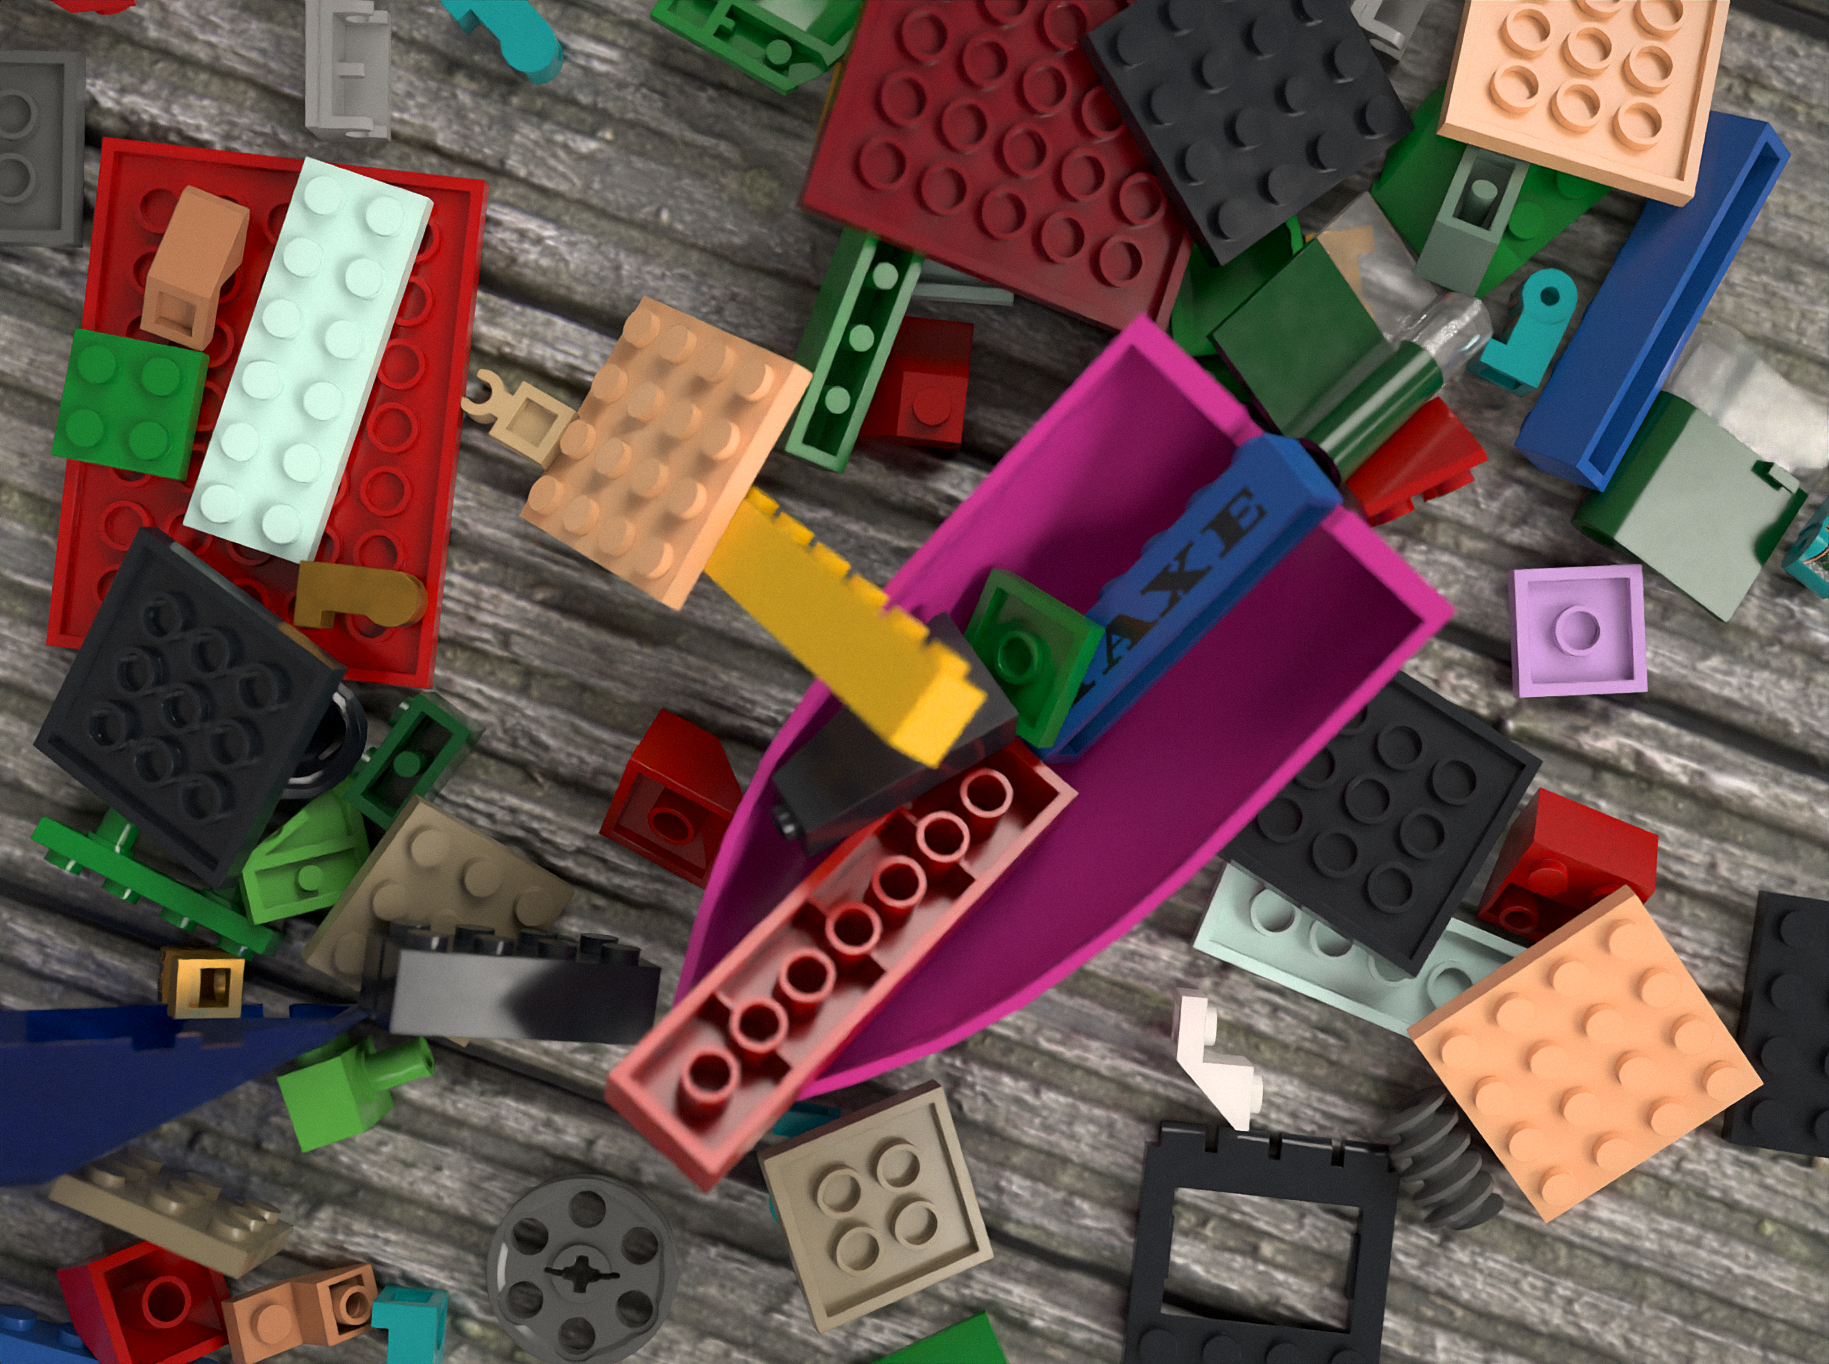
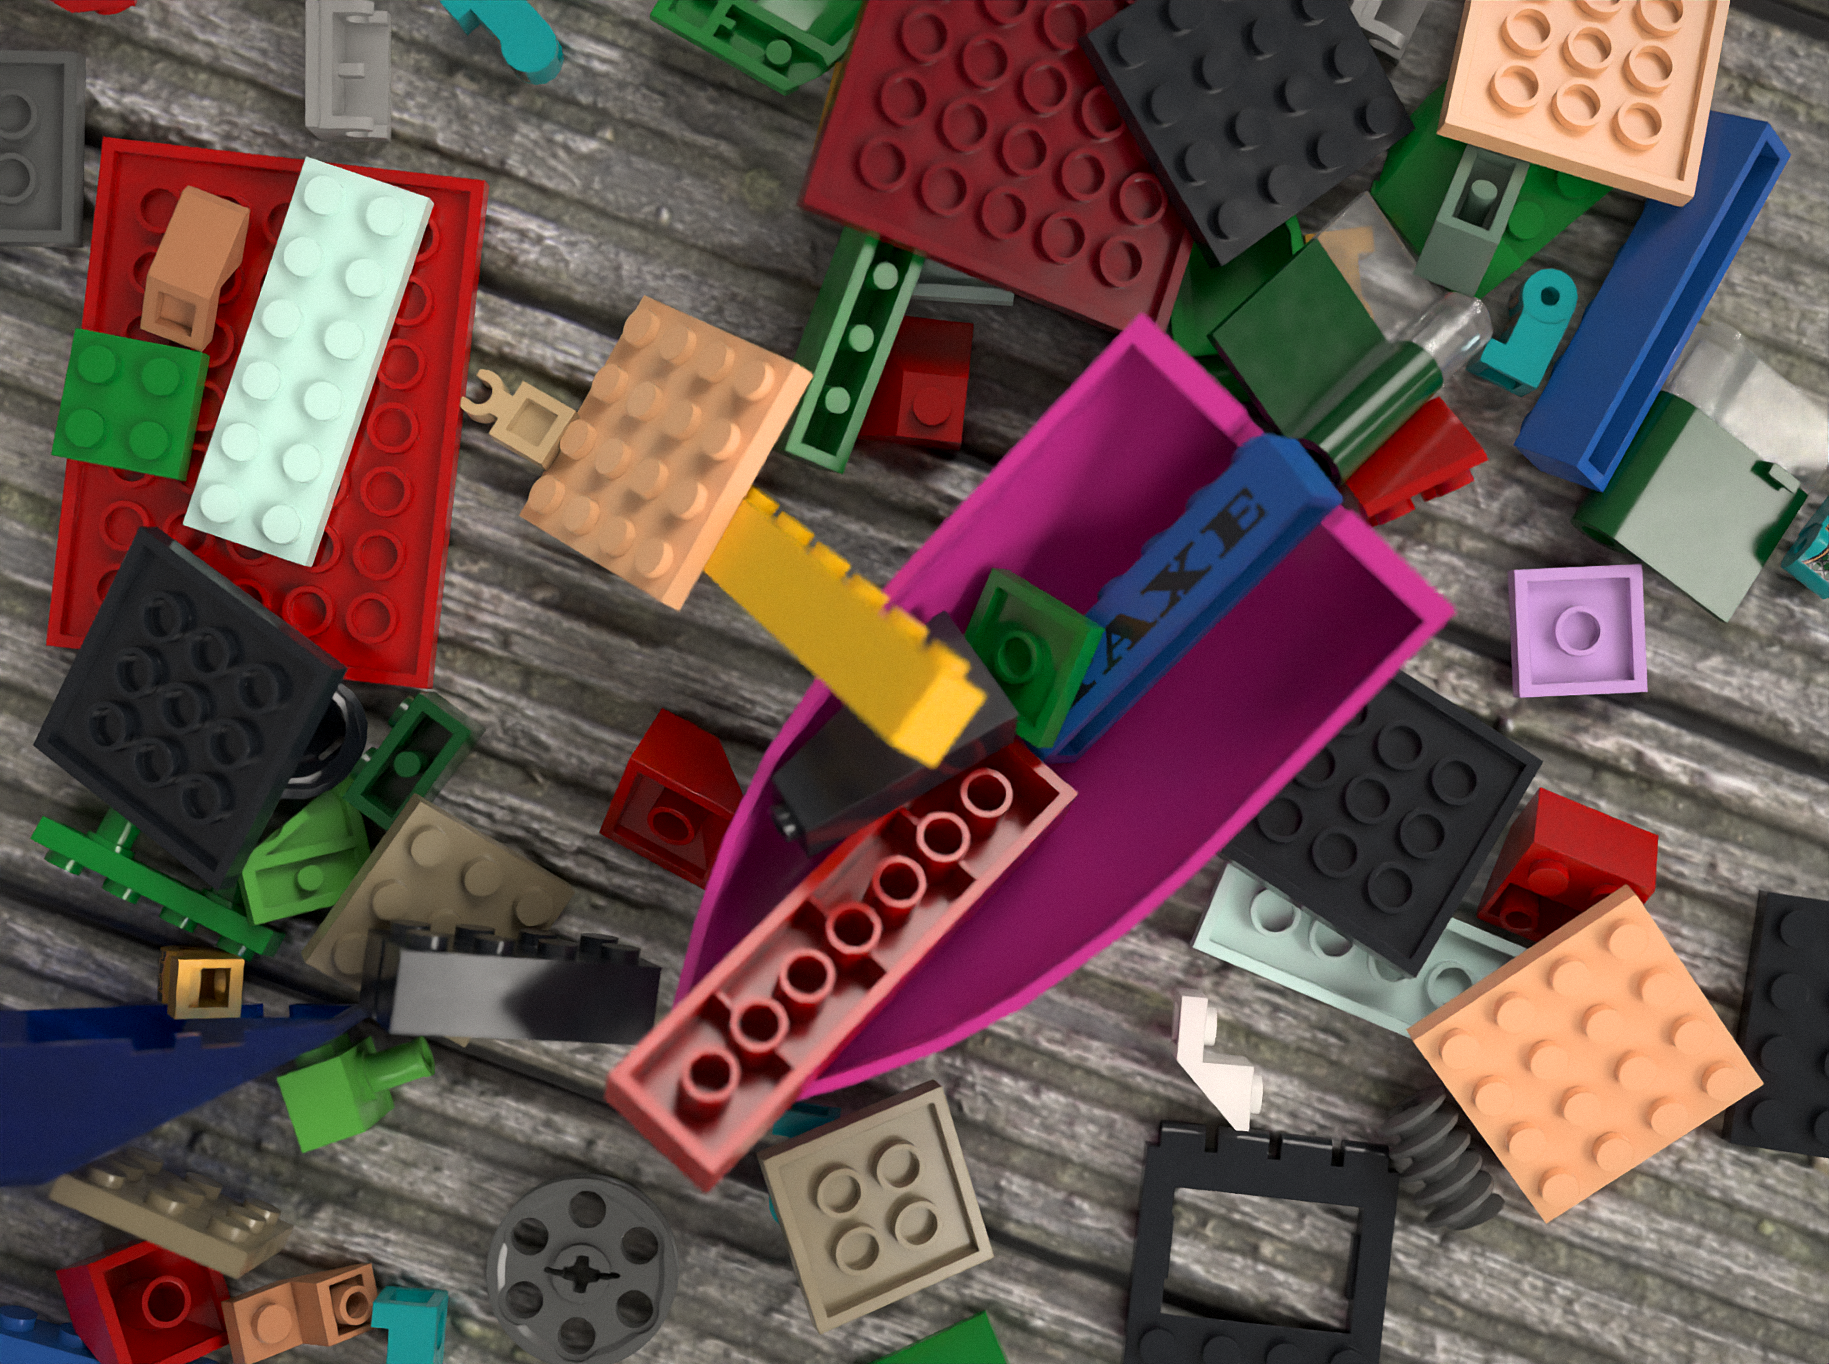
pearl gold leg [293,560,428,629] -> none

